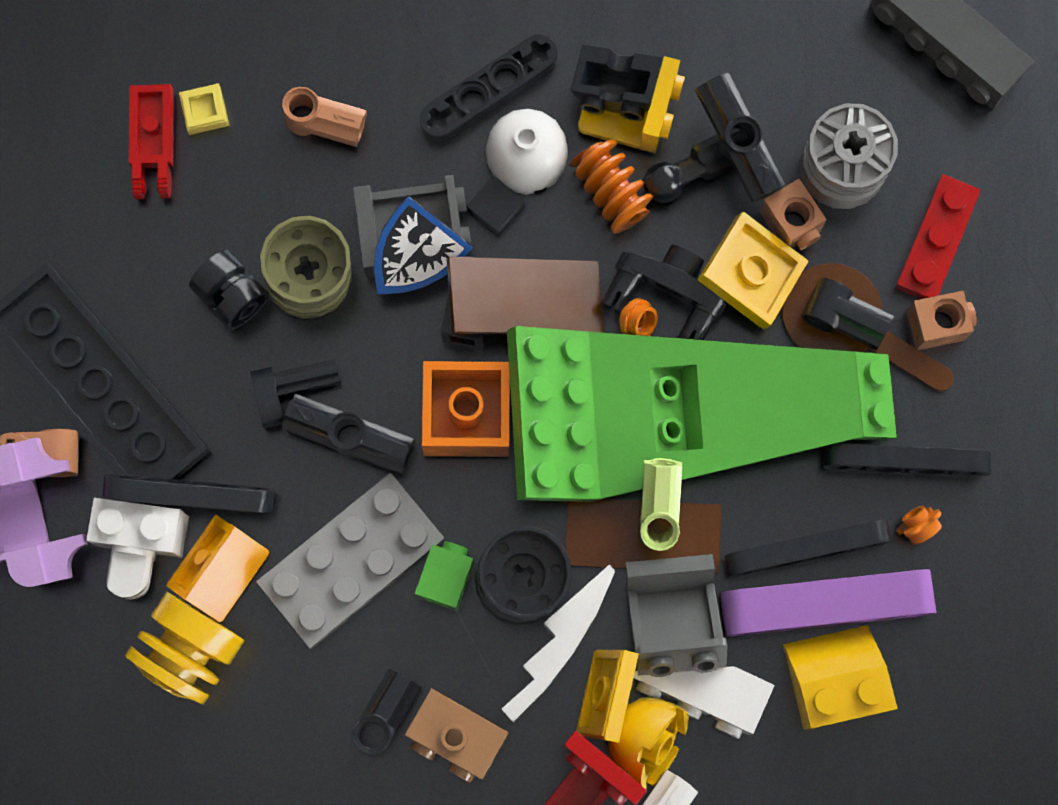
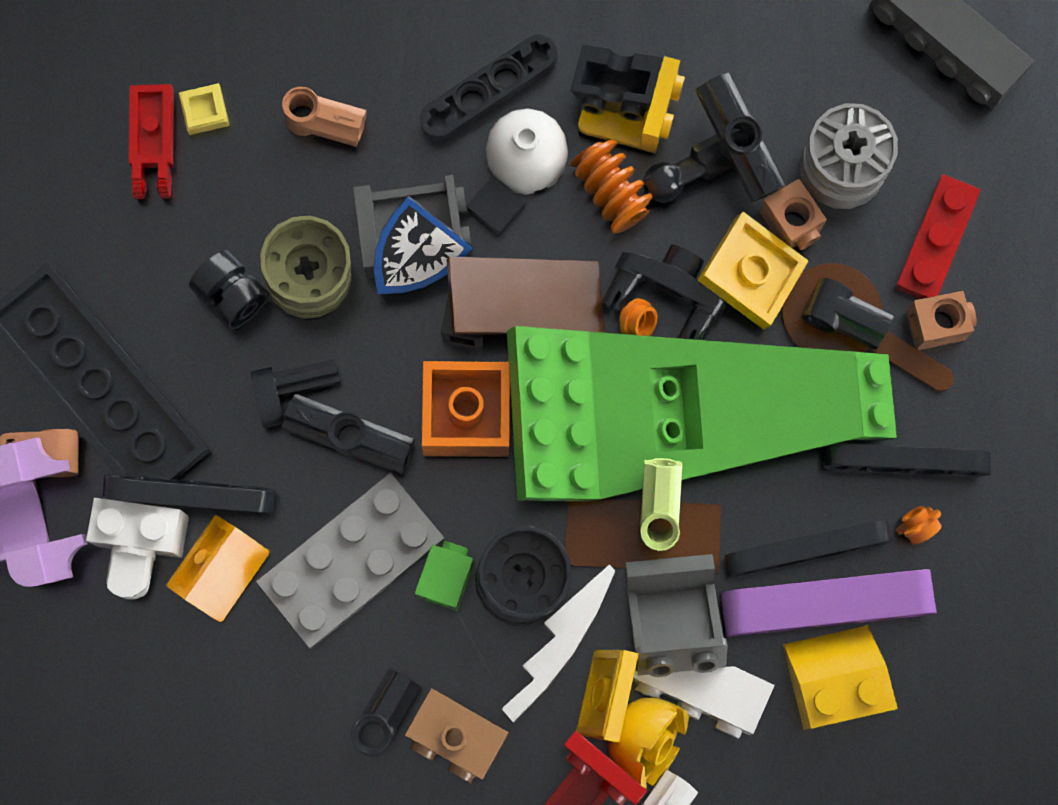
yellow wheel [125,591,245,705] -> none

